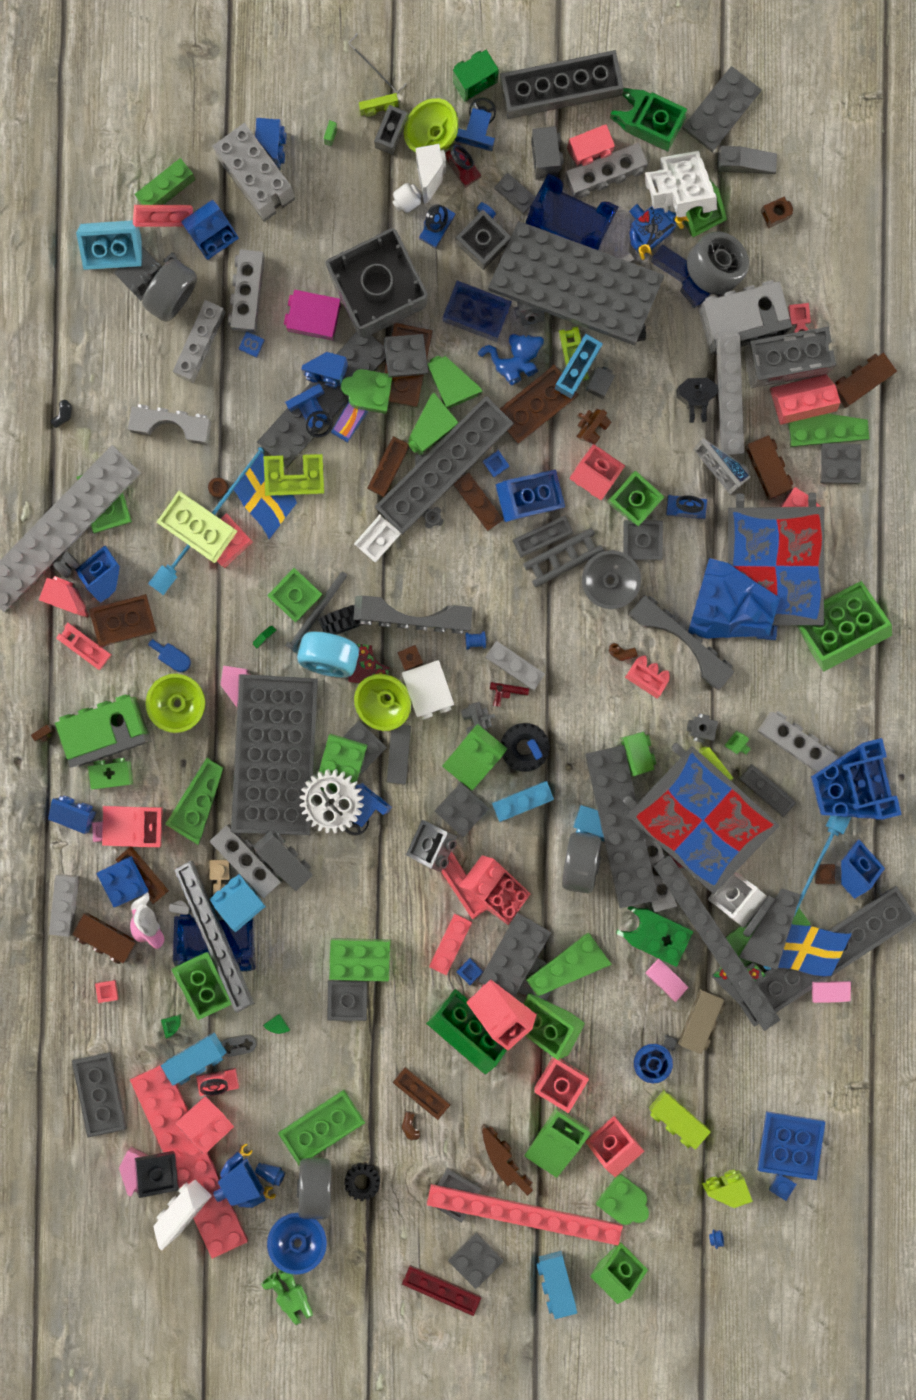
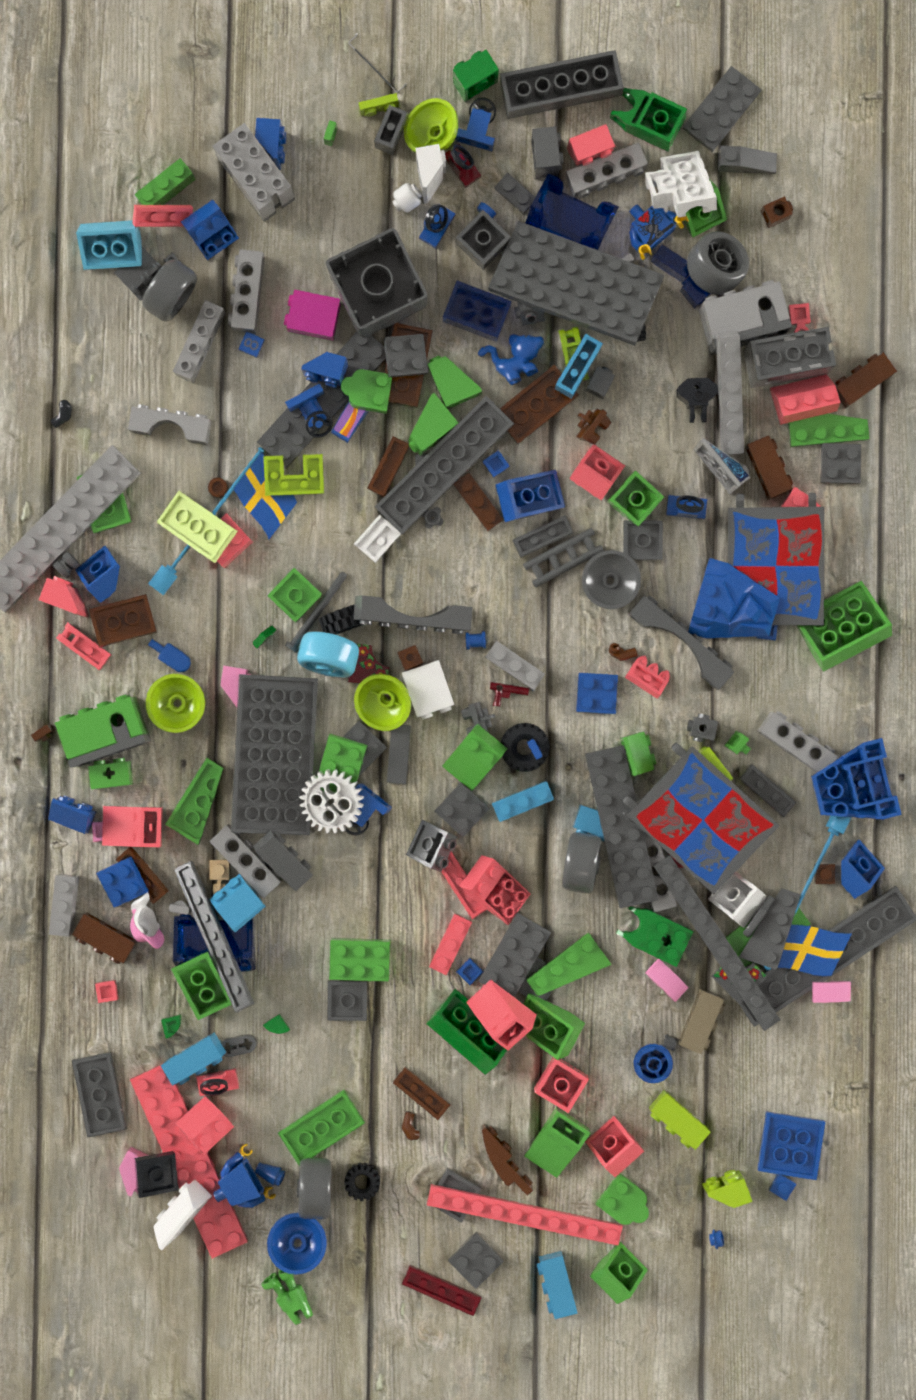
none -> blue plate [576,673,618,714]

